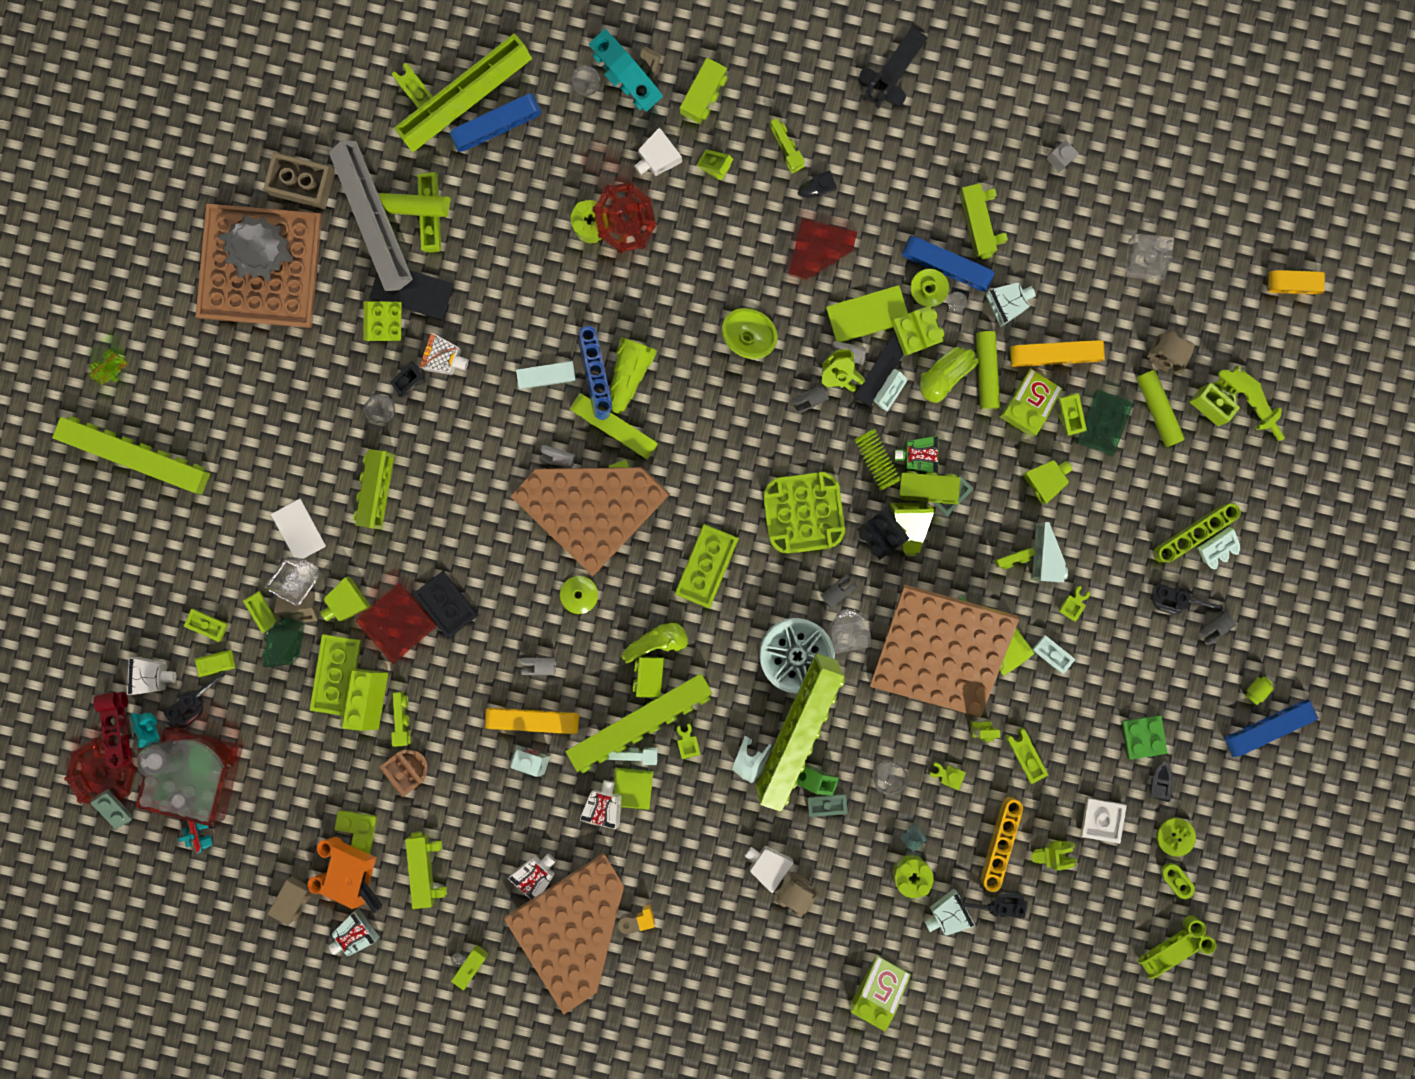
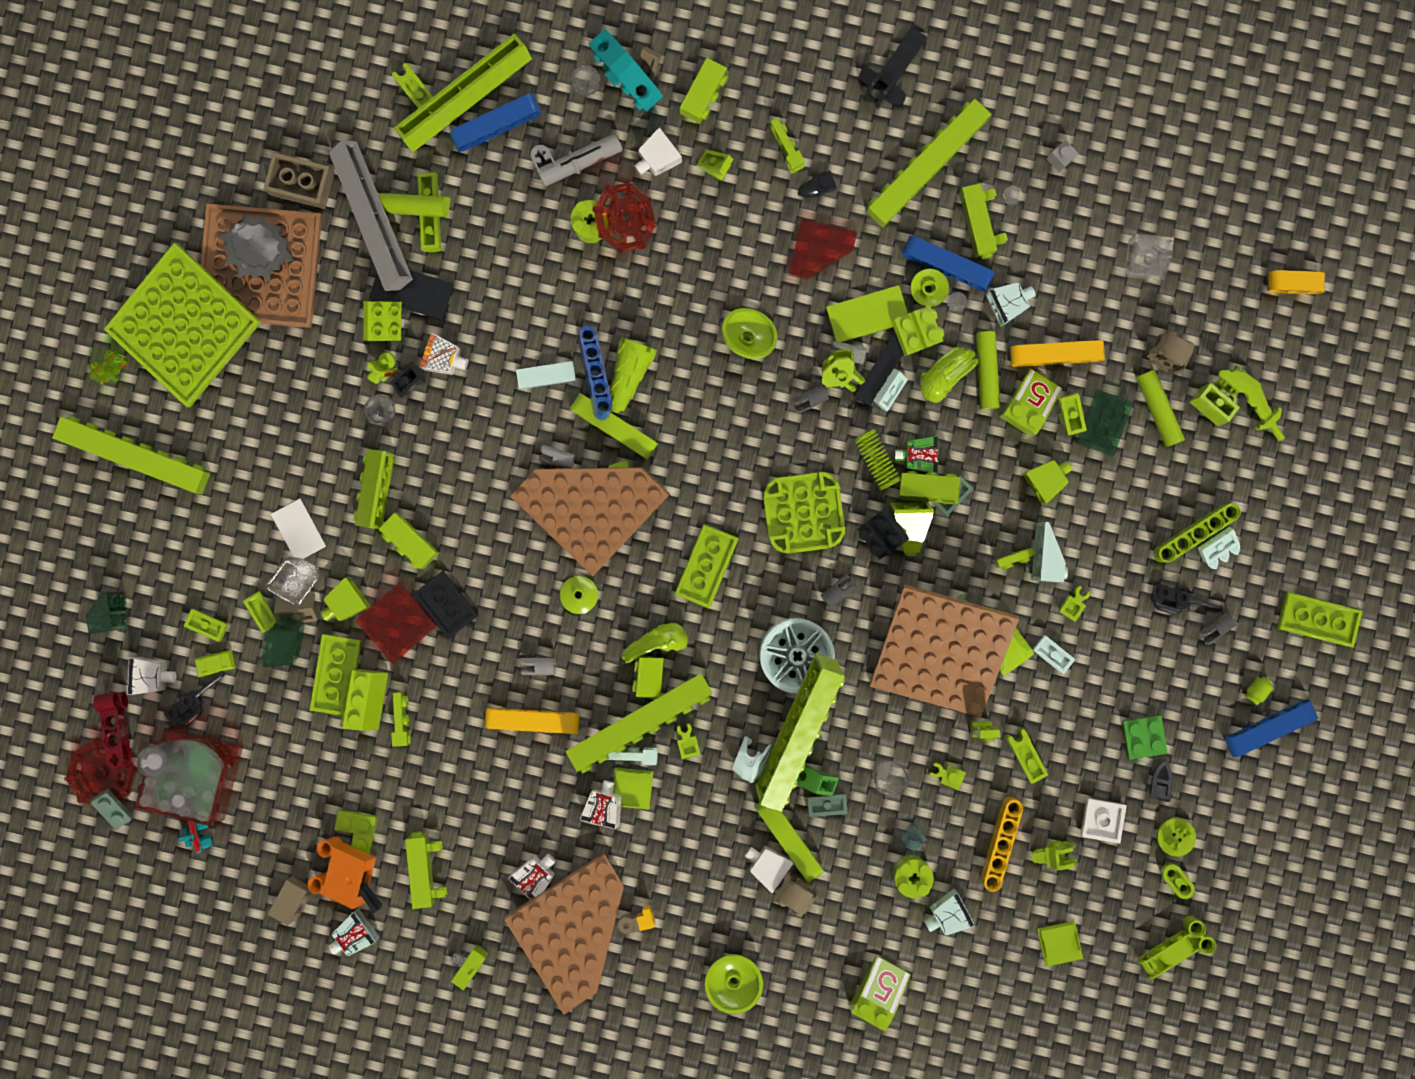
teal hips [130,713,160,748] -> none
medium nougat slope [379,750,427,798] -> none
light aqua torso [510,744,550,777] -> none
clear slope [829,609,872,654] -> none
black piece [959,890,1028,918] -> none
none -> clear green slope [86,592,129,634]
none -> lime plate [104,243,261,407]
none -> lime hips [367,353,399,384]
none -> lime brick [379,513,440,569]
none -> light grey piece [531,133,622,187]
none -> lime dish [705,954,763,1014]
none -> lime beam [754,802,824,883]
none -> lime brick [866,99,992,228]
none -> clear plate [1003,186,1022,205]
none -> lime piece [1037,921,1083,967]
none -> lime tile [1277,592,1363,648]

